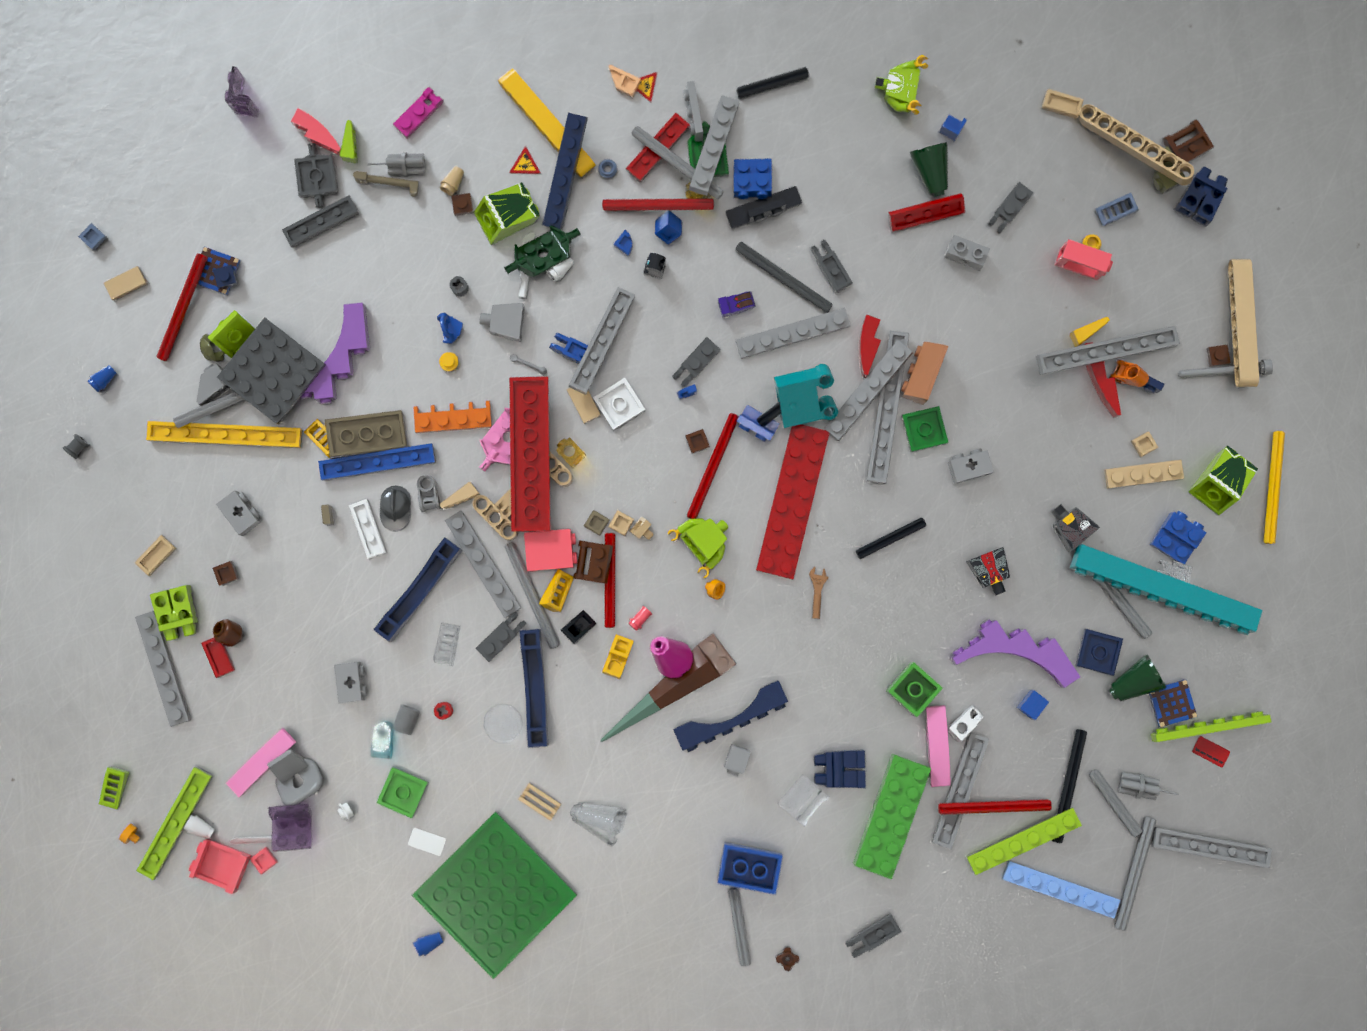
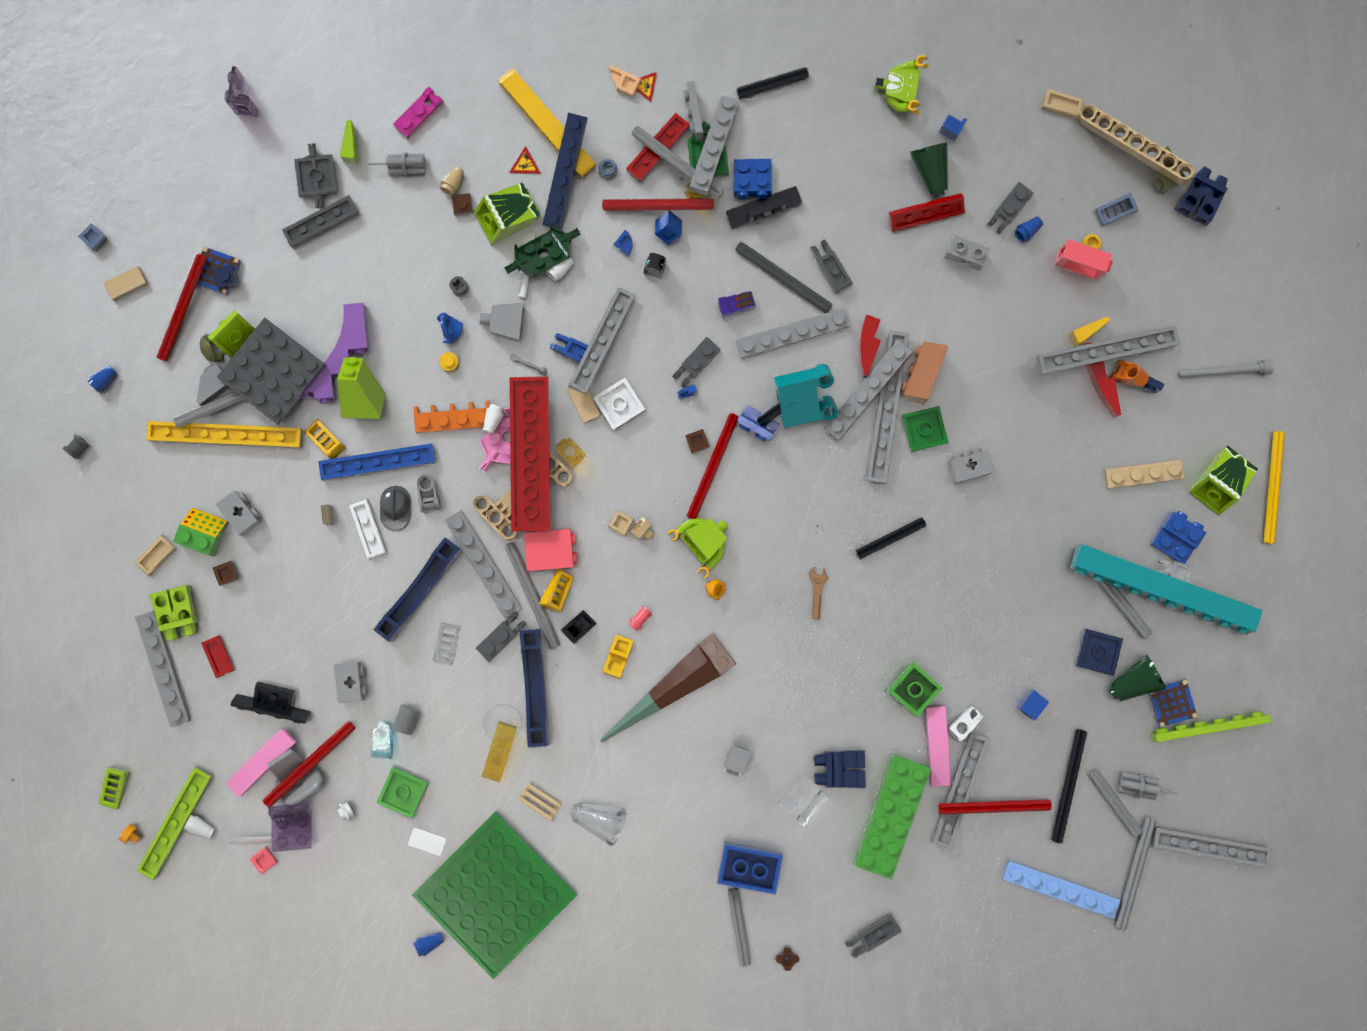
coral panel [189,839,251,894] -> none
reddish brown head [213,619,243,647] -> none
coral slope [291,108,341,156] -> none
dark tan tile [325,410,407,458] -> none
dark tan hinge [353,171,419,197] -> none
red bush [433,702,453,720] -> none
tan slope [440,482,481,509] -> none
reddish brown plate [573,540,613,584] -> none
dark tan tile [584,510,610,536] -> none
red axle [605,533,615,628] -> none
dark pink cone [650,636,693,678] -> none
dark blue arch [673,680,788,752] -> none
red plate [756,424,829,580] -> none
medium lavender arch [950,619,1080,688] -> none
torso [966,547,1010,595] -> none
lime plate [967,807,1082,875] -> none
torso [1052,504,1100,552] -> none
tan tile [1131,431,1158,458] -> none
reddish brown plate [1163,119,1214,162] -> none
red sticker [1192,736,1230,768] -> none
reddish brown plate [1207,345,1231,367] -> none
tan beam [1228,259,1259,387] -> none
none -> bright green slope [173,508,228,557]
none -> black bracket [230,682,311,724]
none -> red axle [262,721,355,808]
none -> lime slope [337,357,386,419]
none -> clear yellow tile [482,721,517,782]
none -> white cone [483,404,505,434]
none -> blue cone [1015,216,1043,242]

